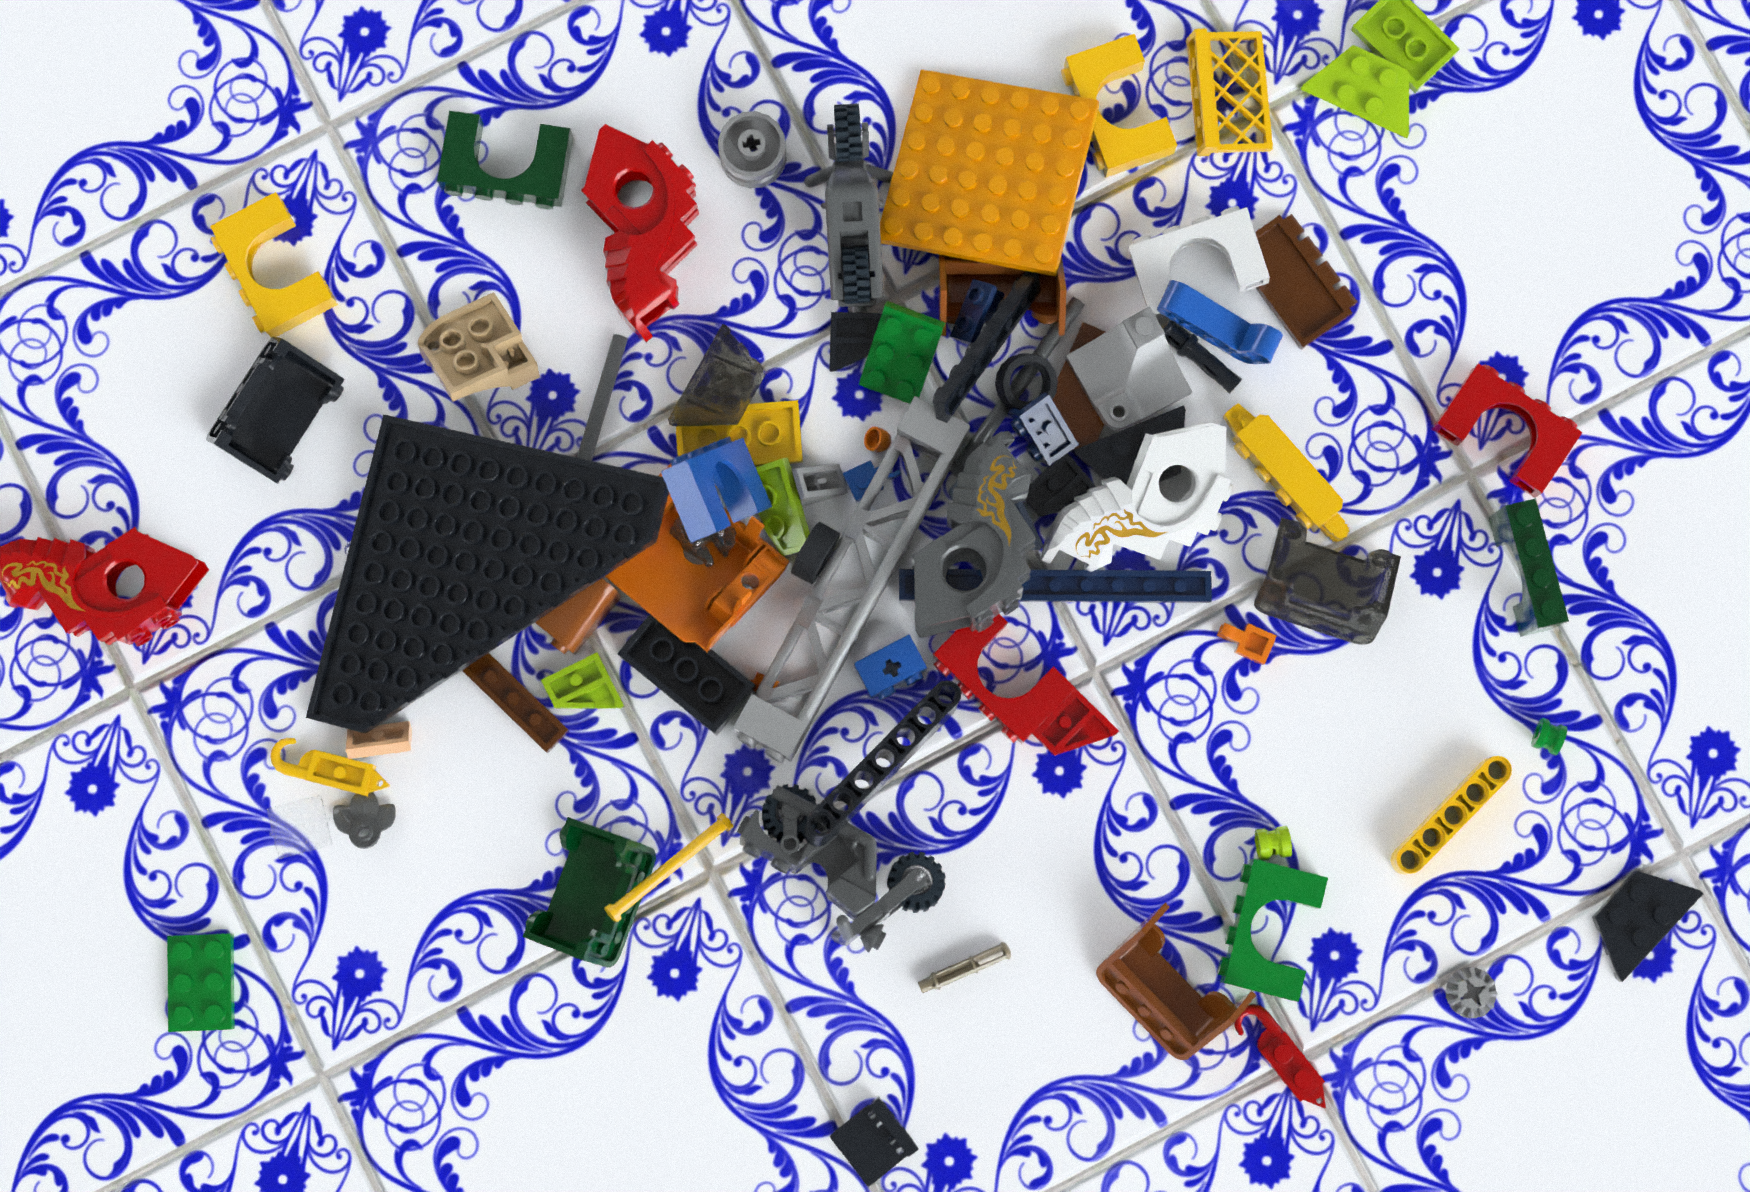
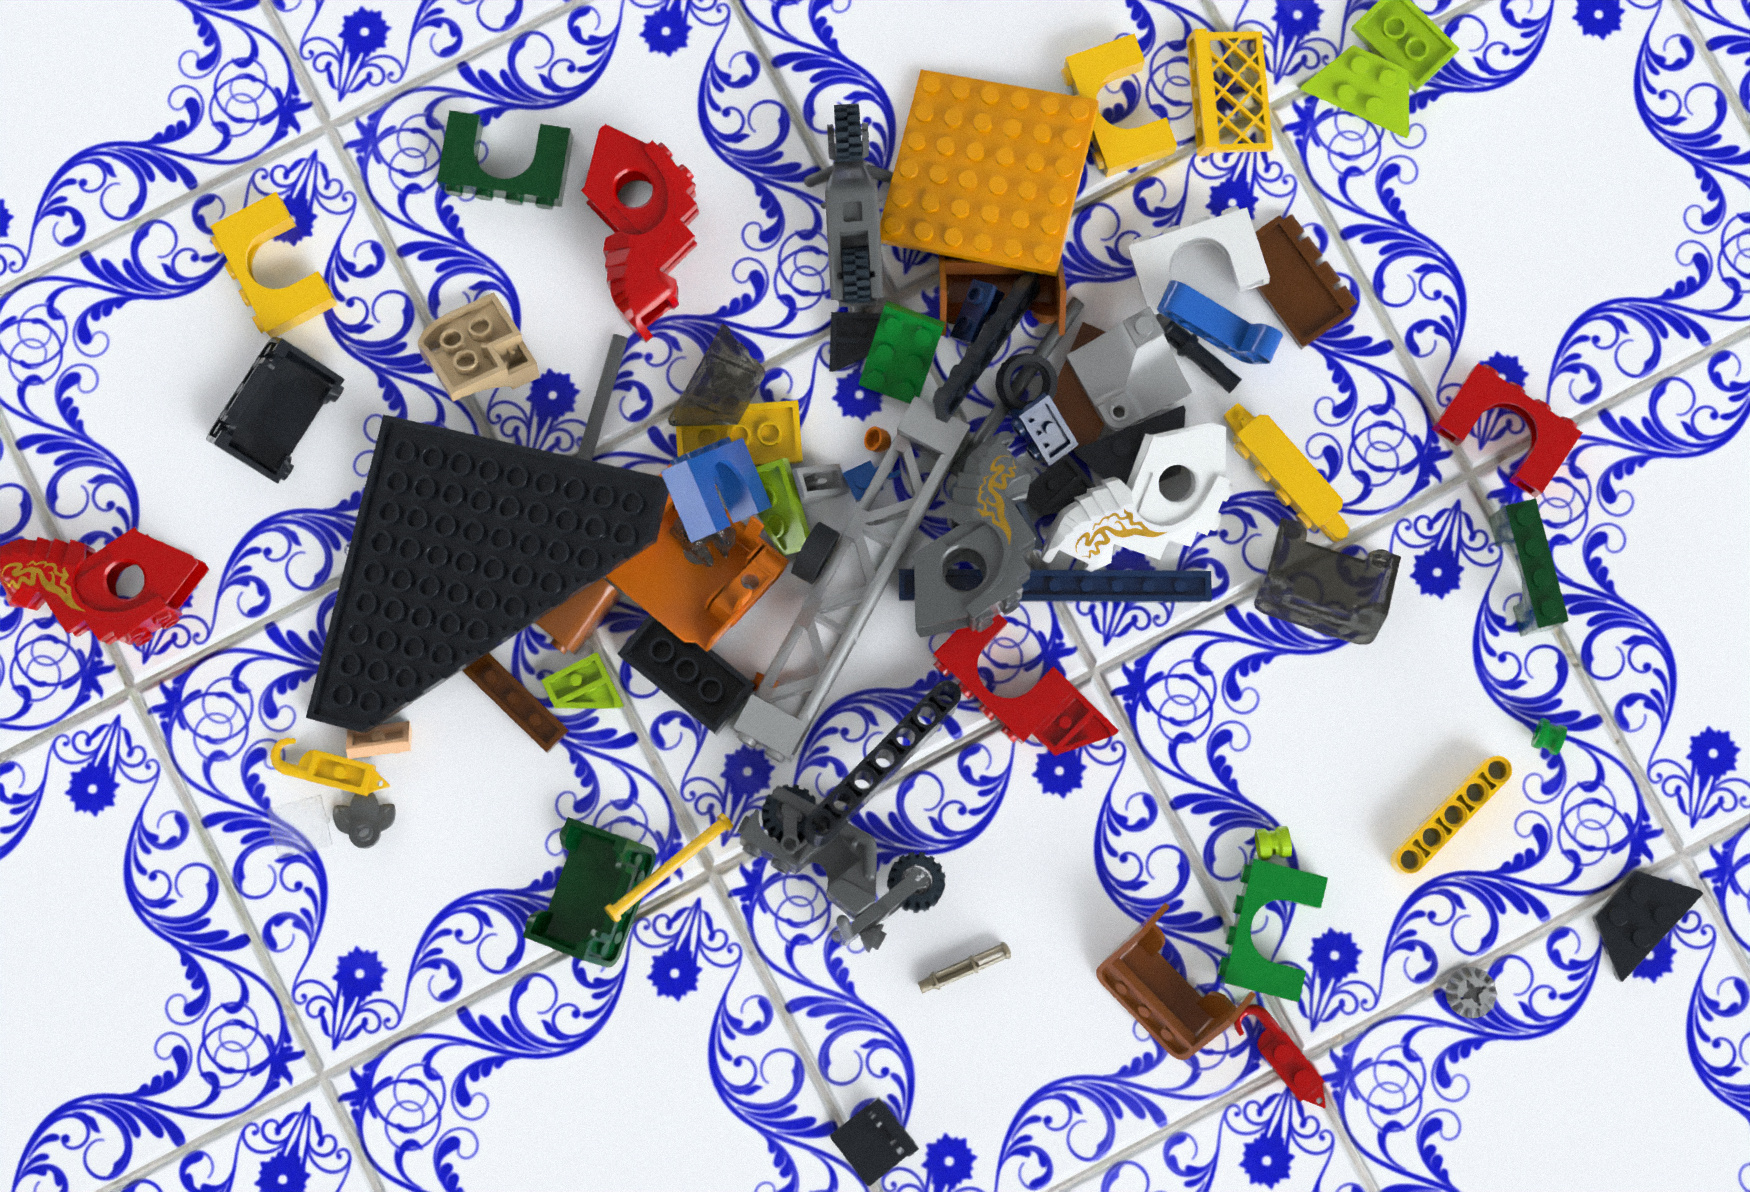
green plate [167,933,235,1032] -> none
light grey wheel [718,111,787,188] -> none
blue brick [854,634,927,700] -> none
orange plate [1216,623,1277,665] -> none

